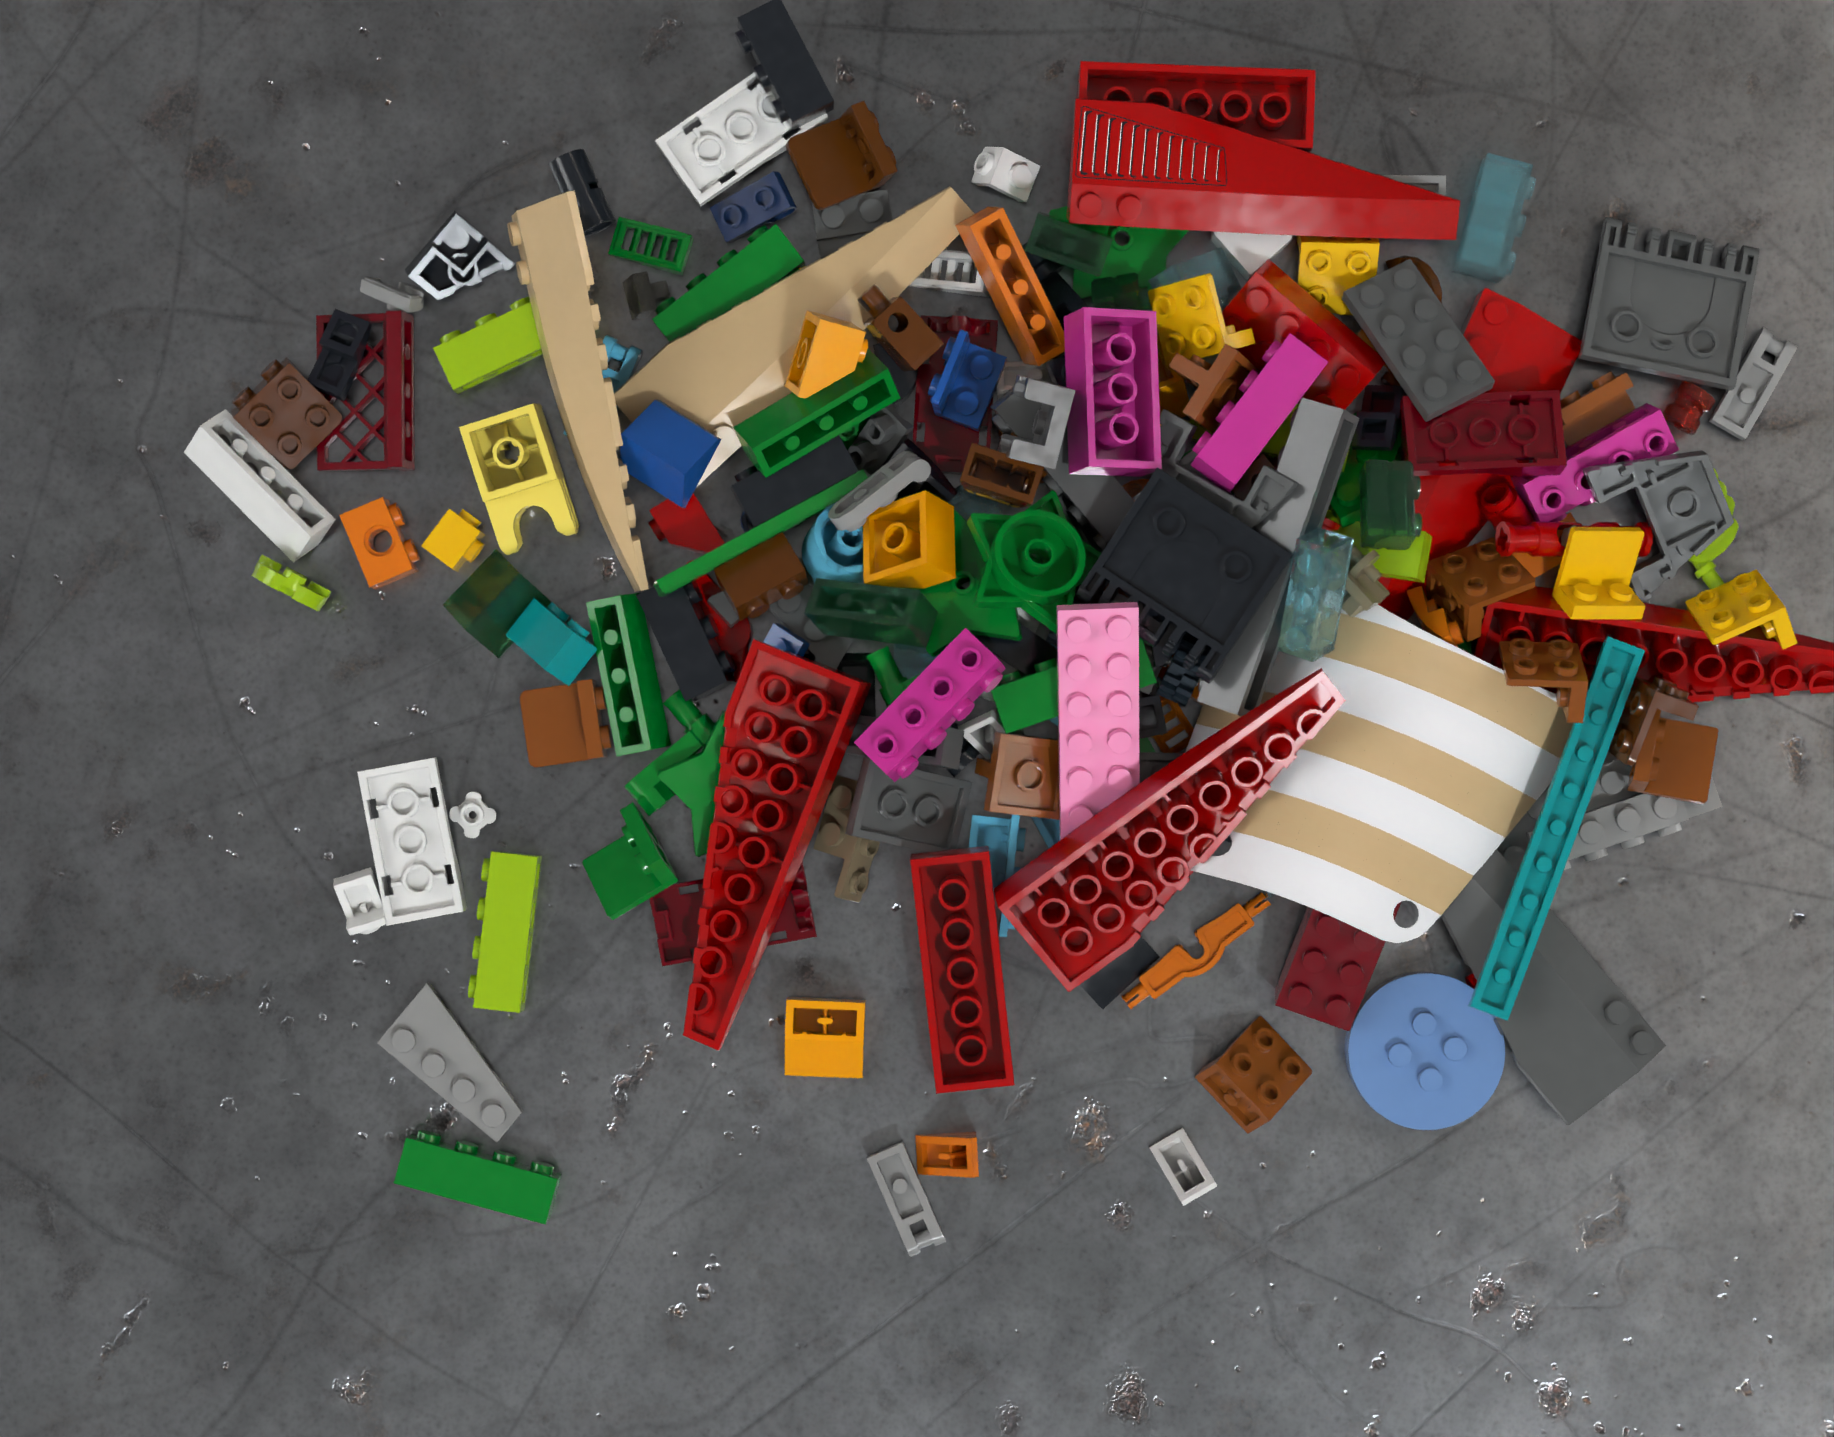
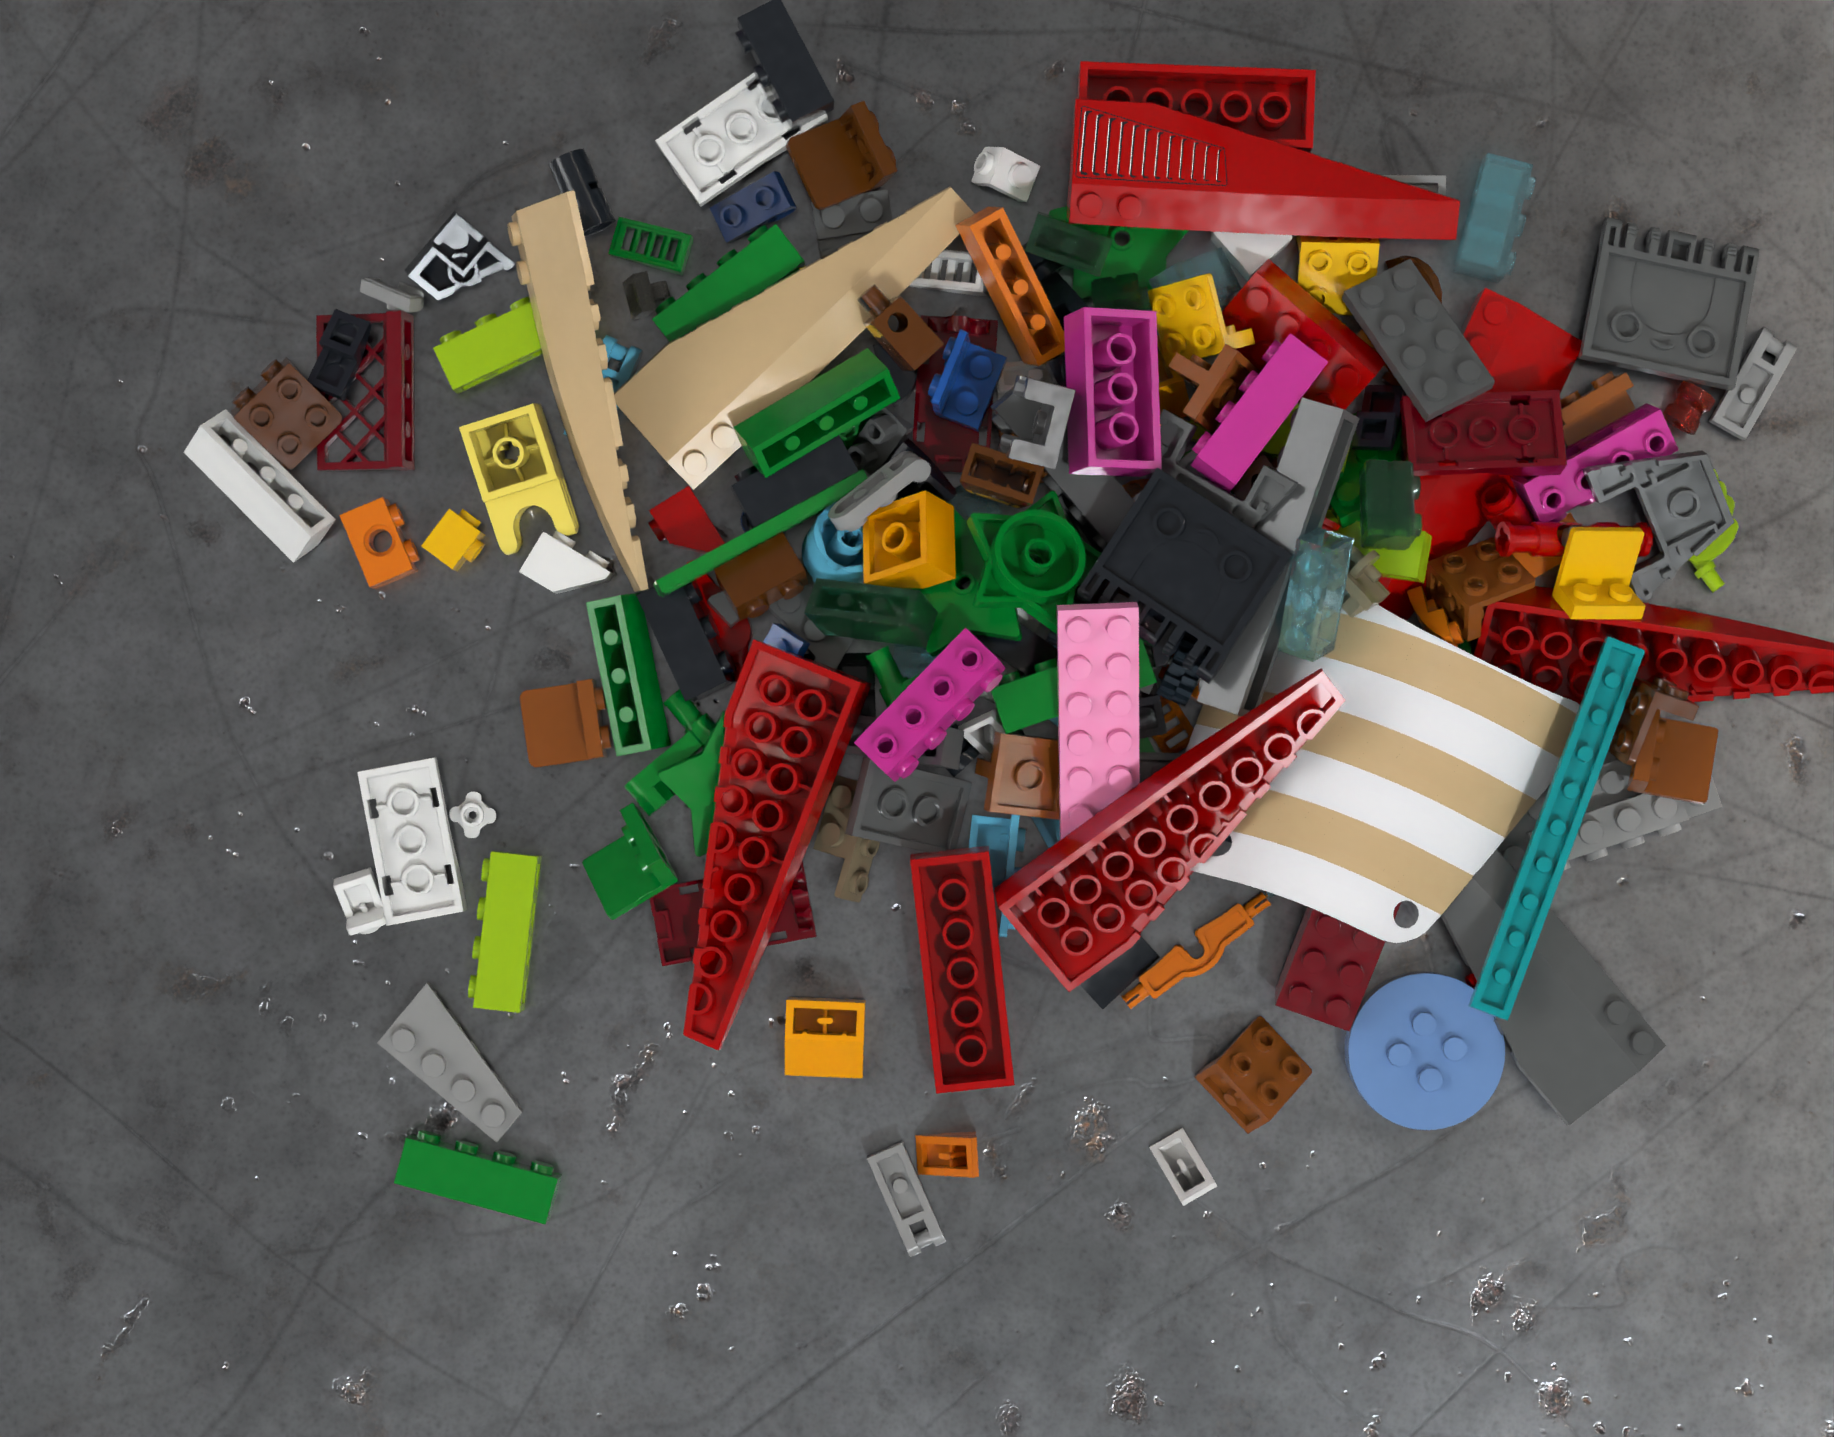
lime plate [251,554,332,612] -> none
clear green slope [443,549,551,659] -> none
teal brick [505,598,597,686] -> none
blue slope [620,400,721,508] -> none
light orange slope [785,310,868,399] -> none
dark orange bracket [1498,638,1588,723] -> none
yellow bracket [1685,569,1797,650] -> none
none -> white slope [519,530,614,594]

